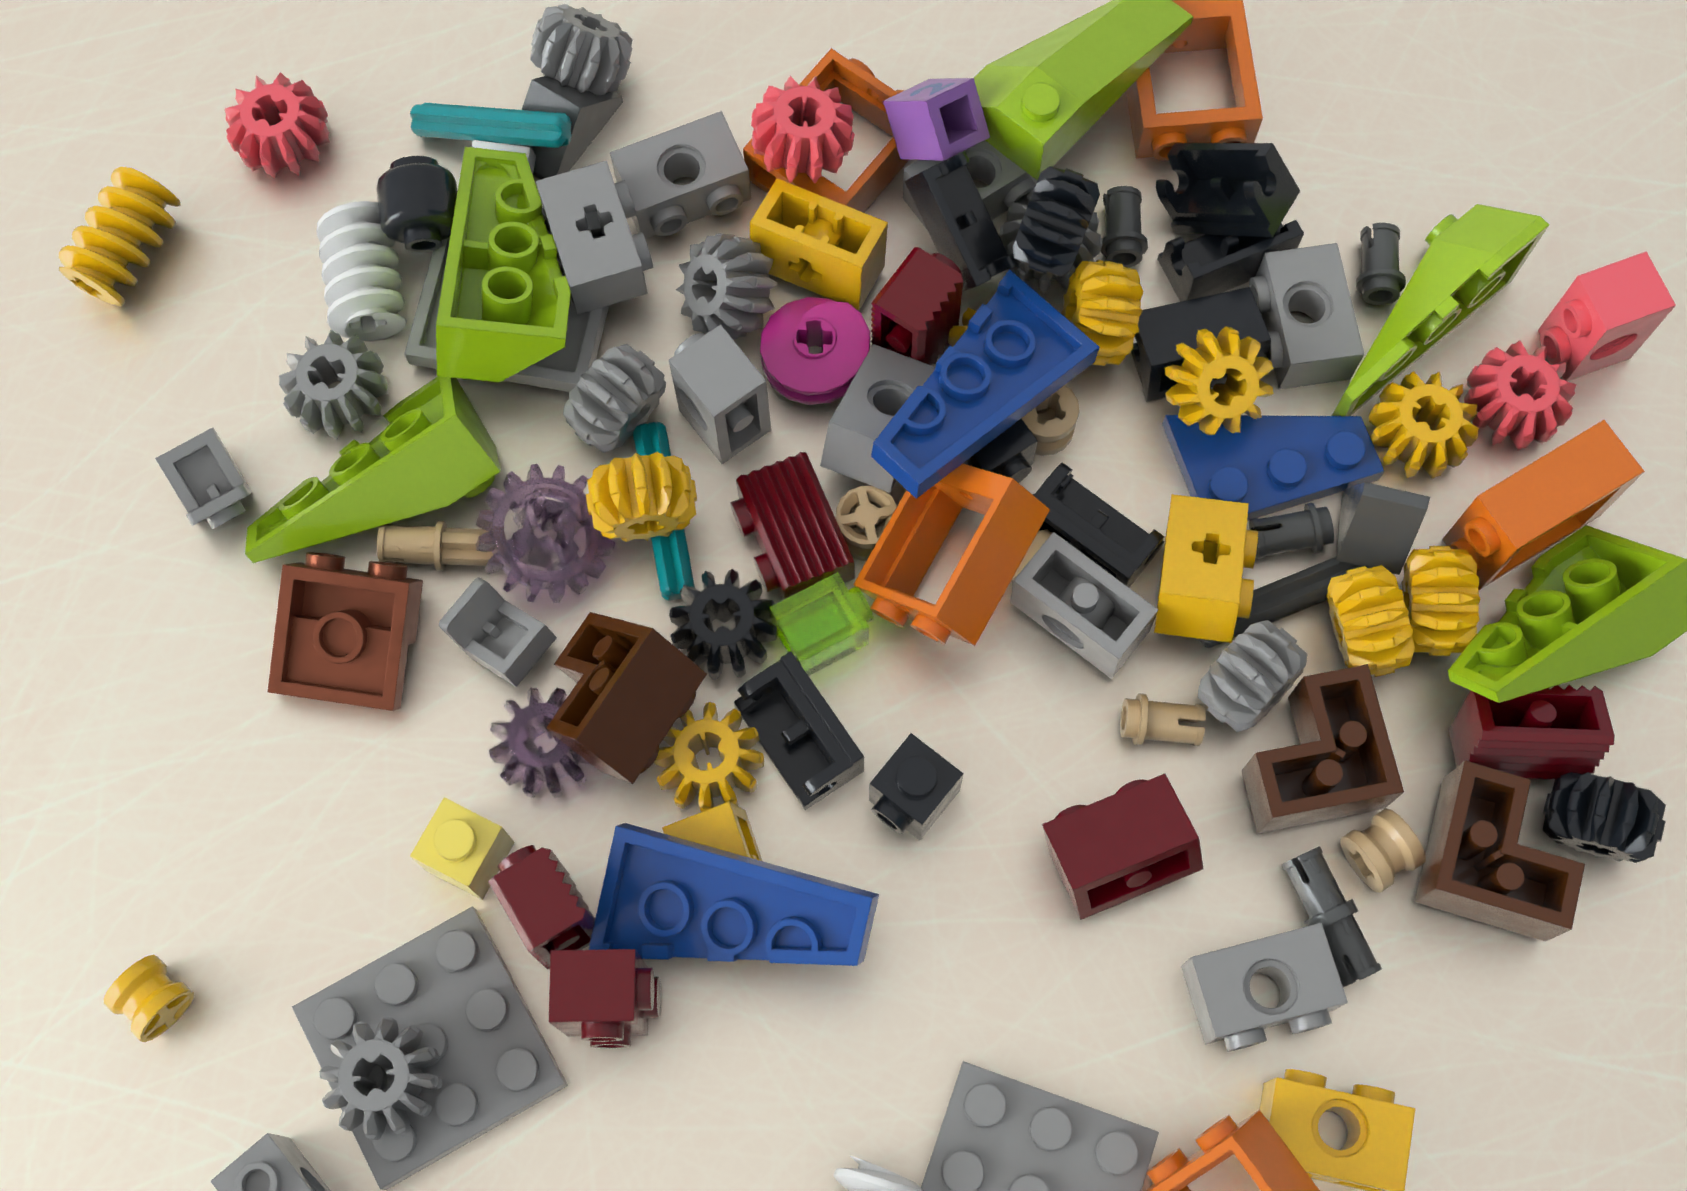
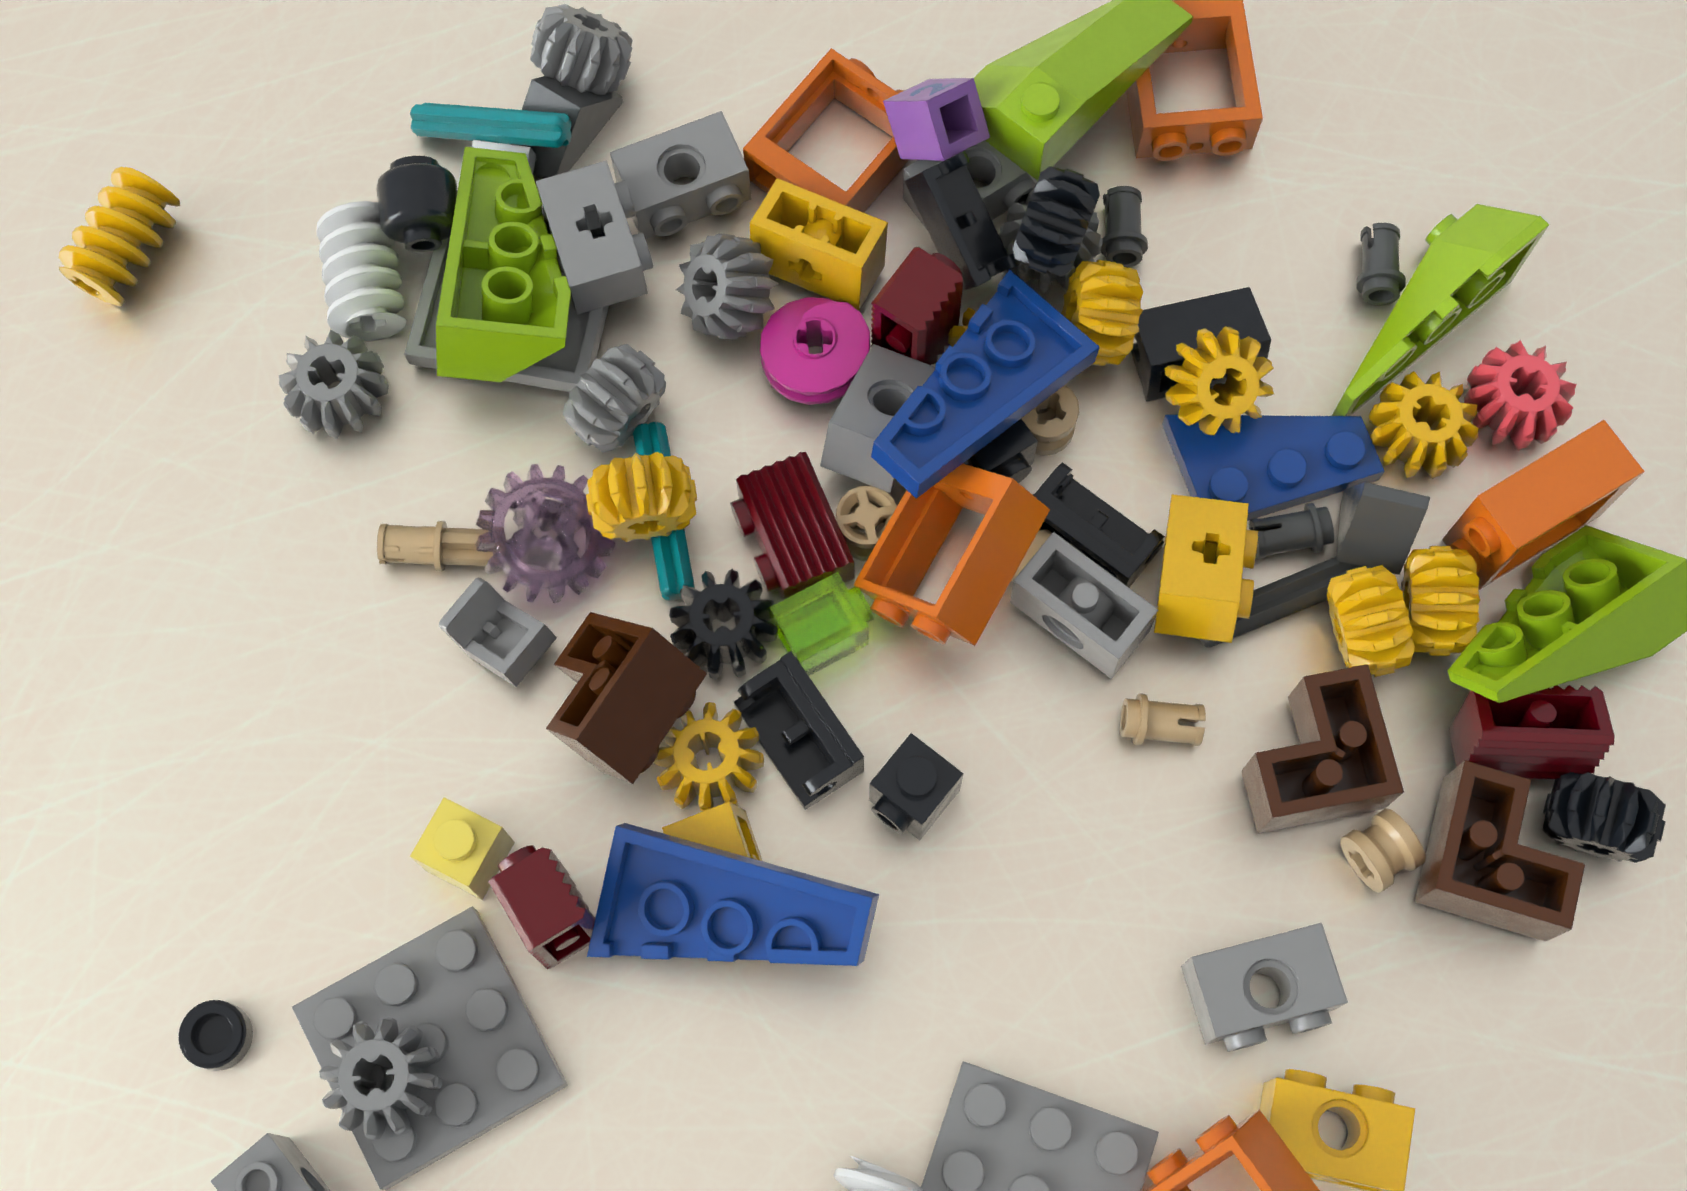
yellow wheel [103,954,194,1042] -> none
light grey bracket [155,428,252,529] -> none
coral gear [225,72,330,179] -> none
lime wedge [245,376,501,563] -> none
copper plate [267,552,423,711] -> none
clear purple gear [489,687,590,798] -> none
dark red brick [549,949,661,1048] -> none
light grey brick [669,324,771,464] -> none
coral gear [751,75,855,183] -> none
dark red brick [1042,774,1203,920] -> none
black hinge [1156,143,1300,237] -> none
black hinge [1157,220,1304,302] -> none
light grey gear [1198,620,1308,732] -> none
light grey brick [1249,243,1364,389] -> none
dark grey pin [1281,846,1382,987] -> none
coral brick [1538,251,1676,381] -> none
none -> black tile [179,1000,253,1071]

